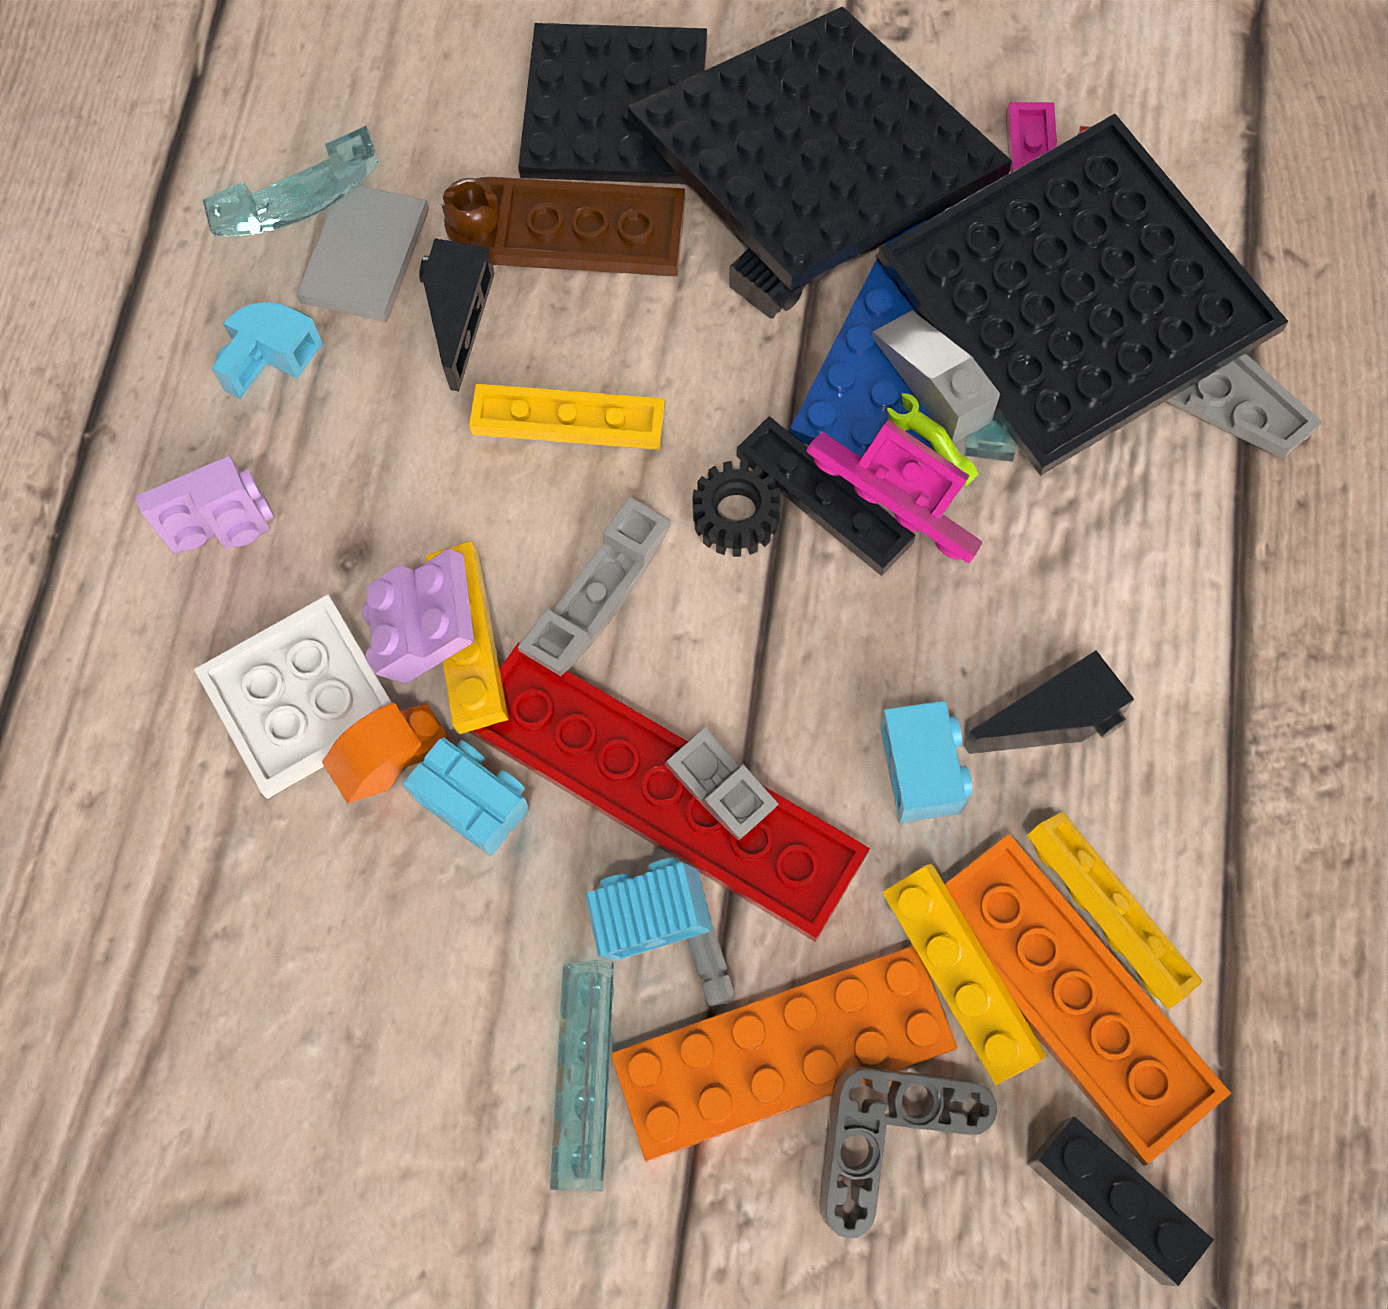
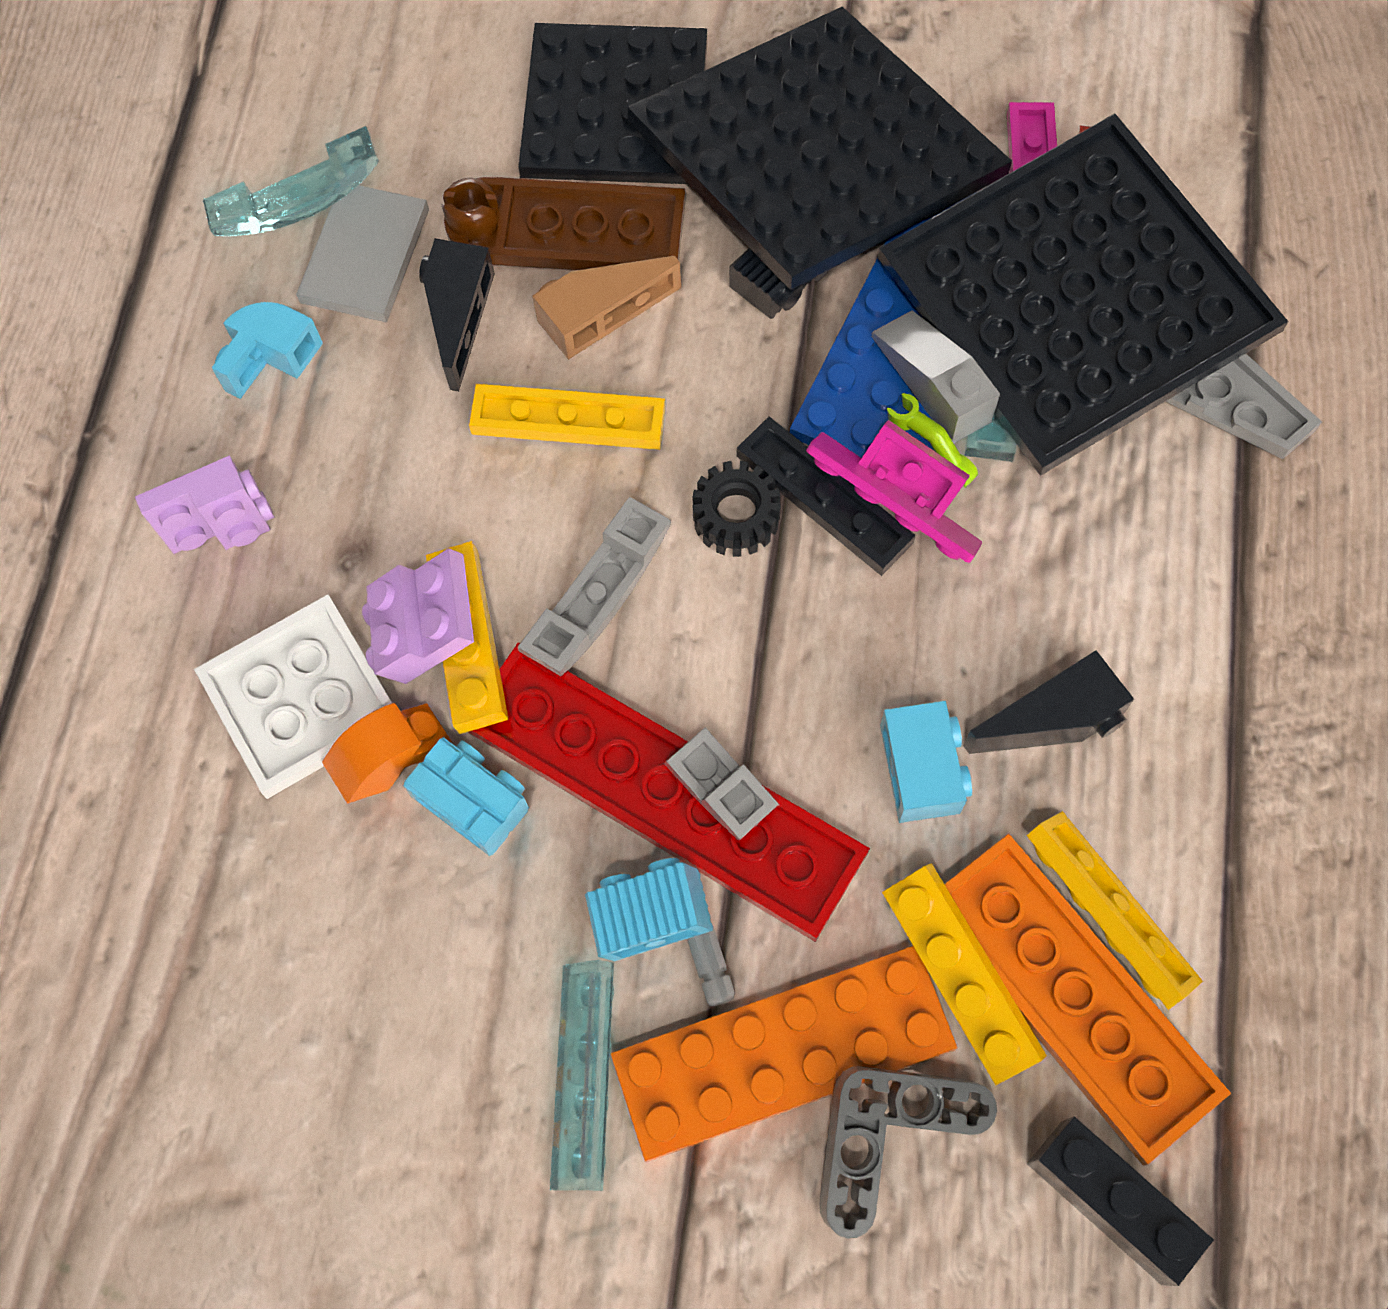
none -> medium nougat slope [532,256,681,360]

